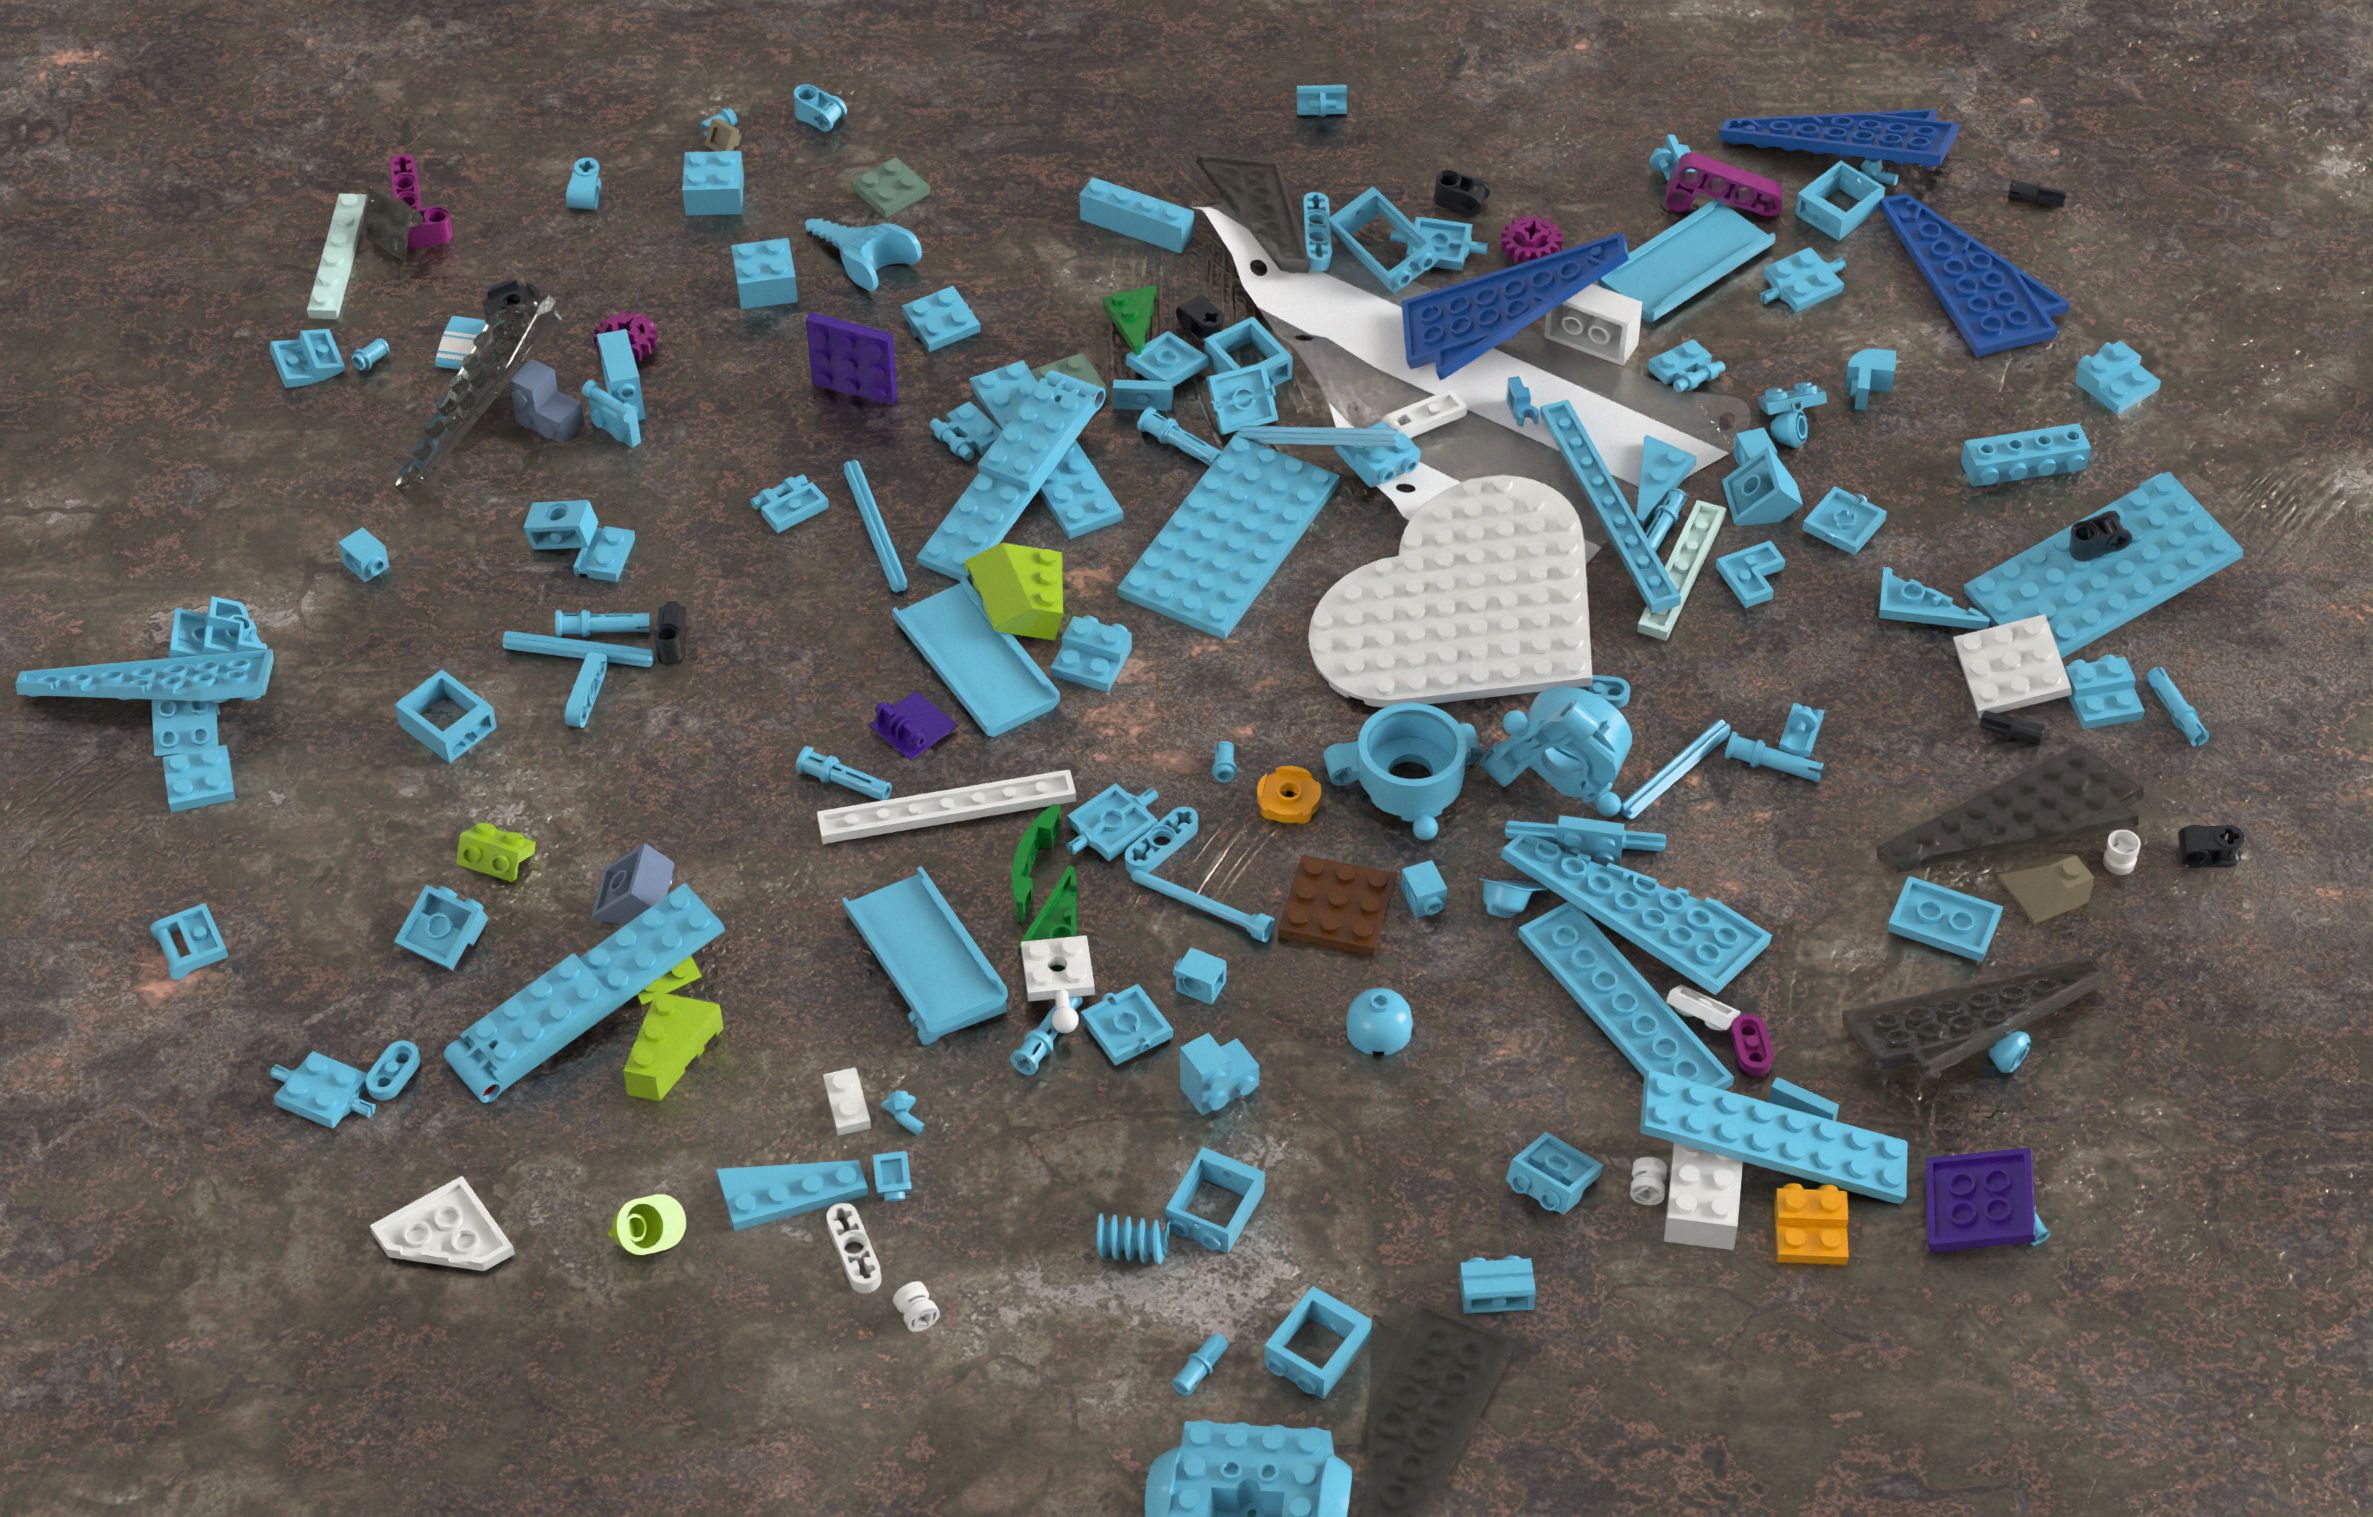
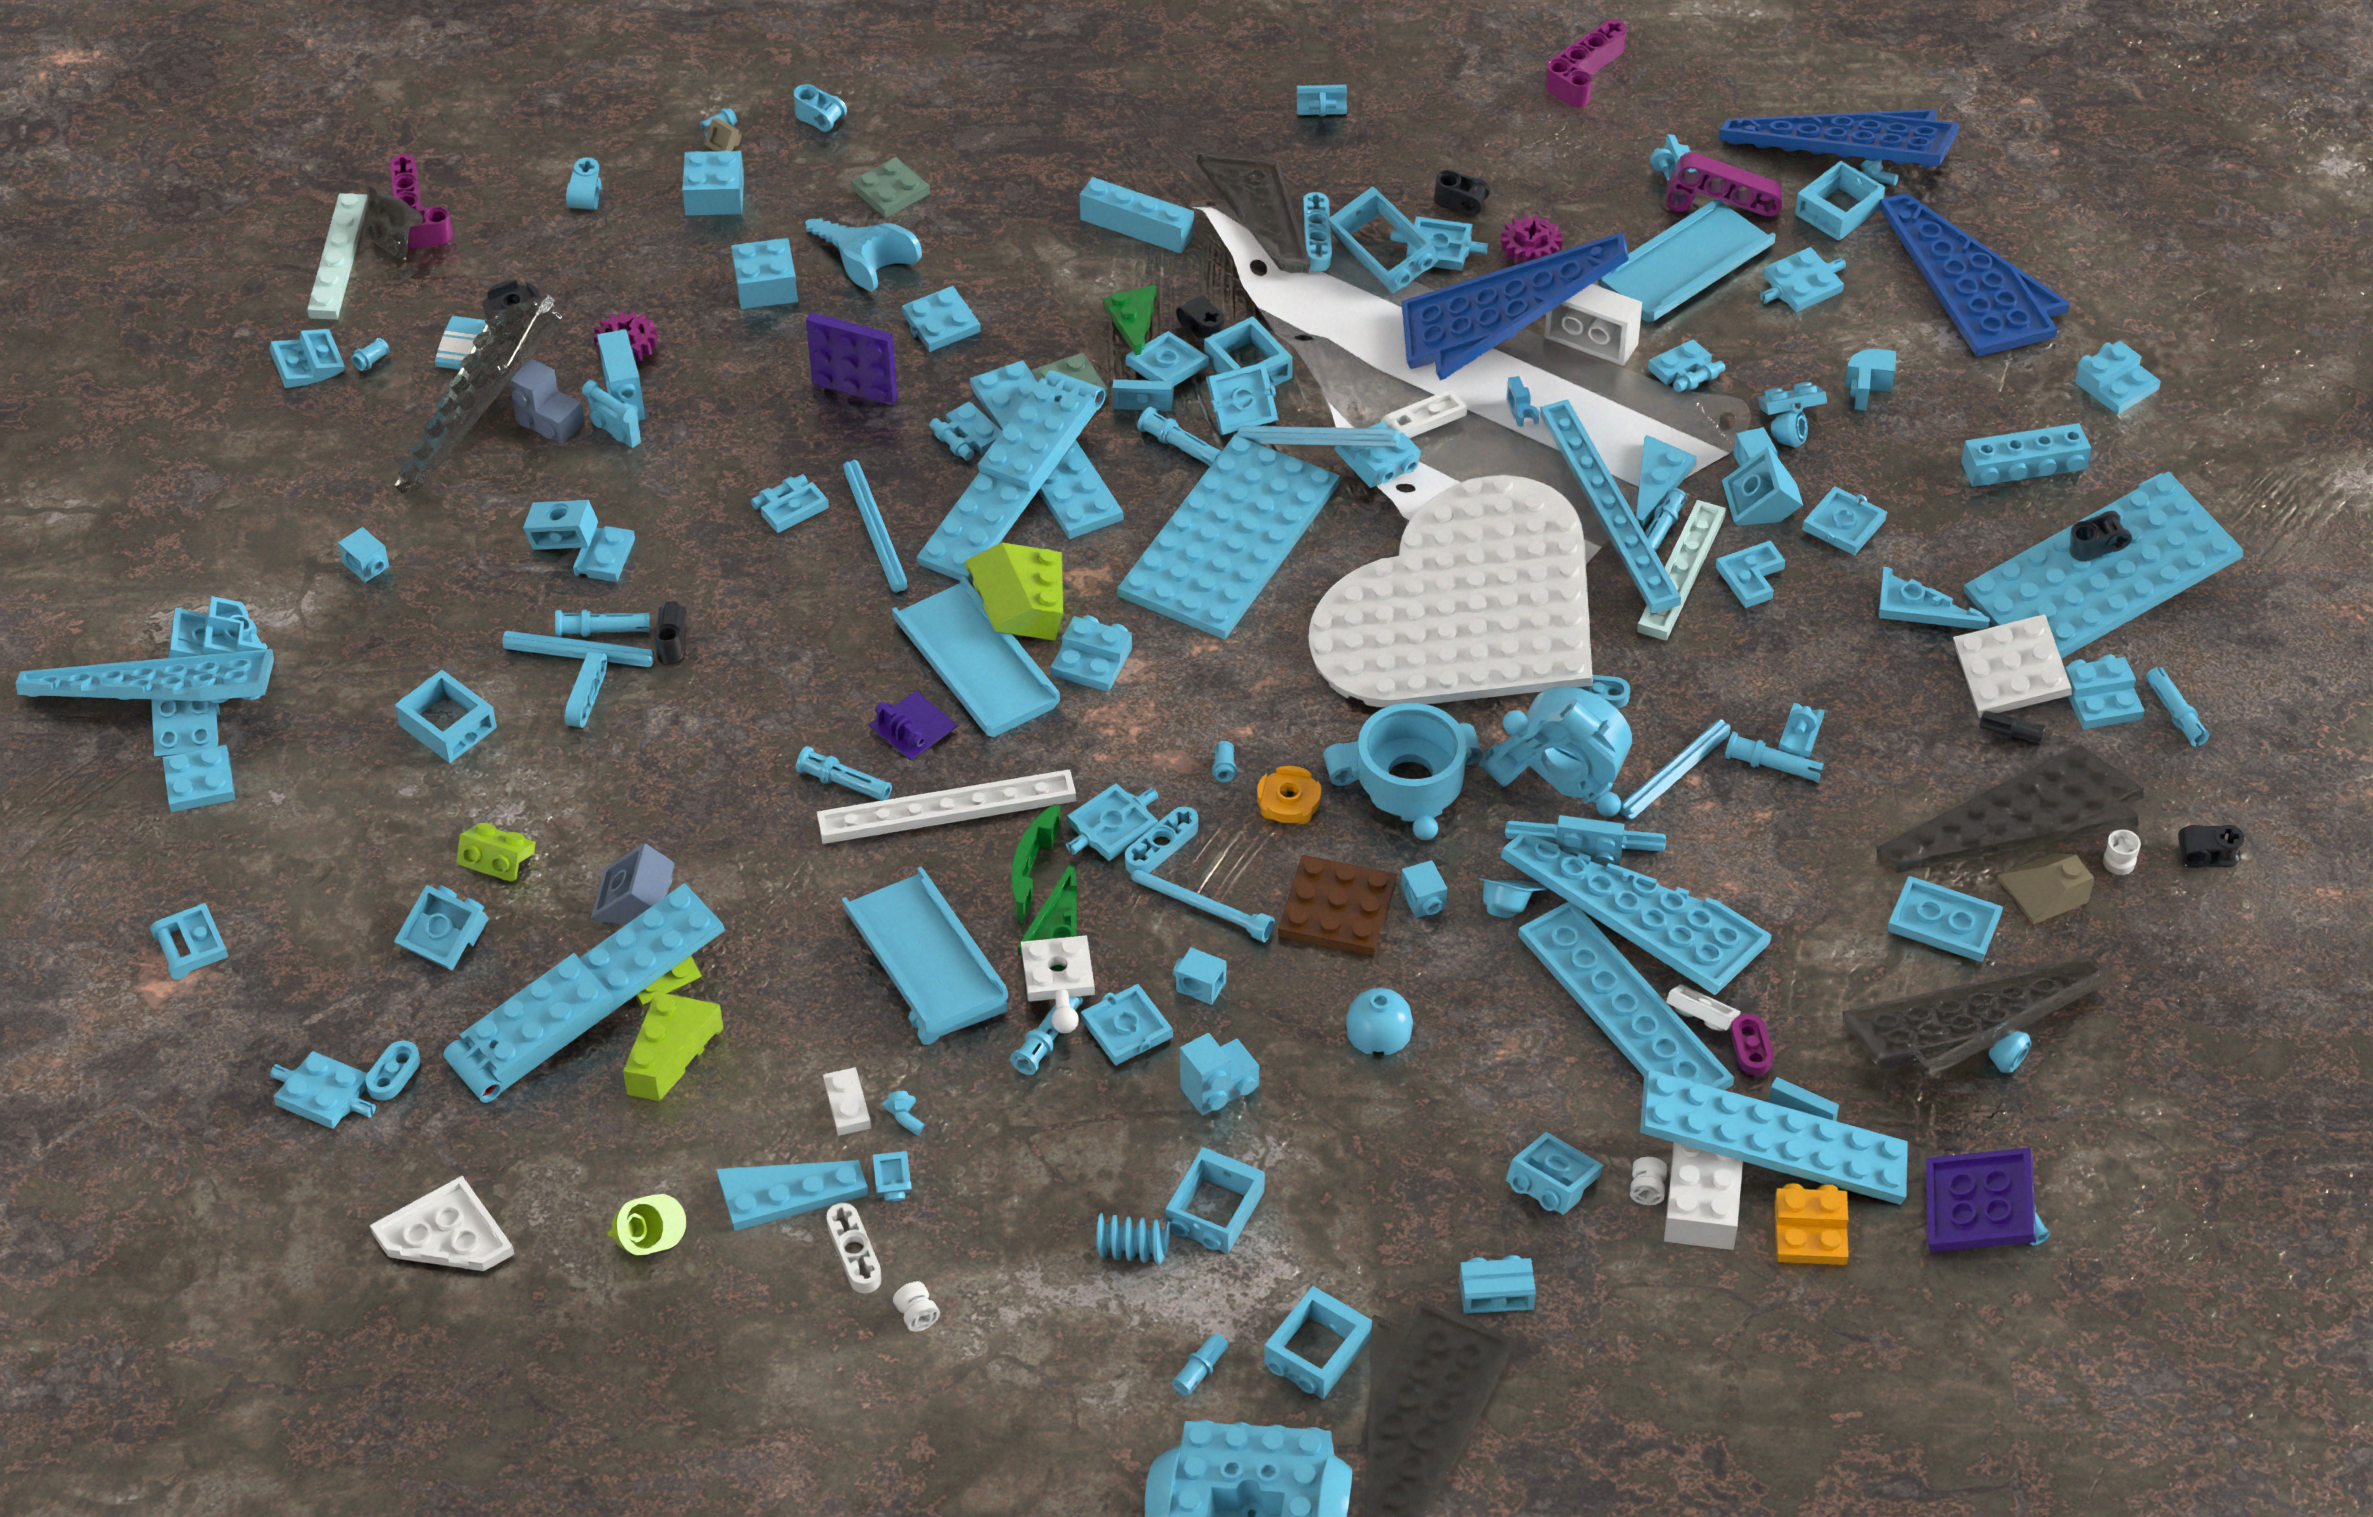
black axle [2008,179,2066,207] -> none
none -> magenta beam [1545,19,1627,107]

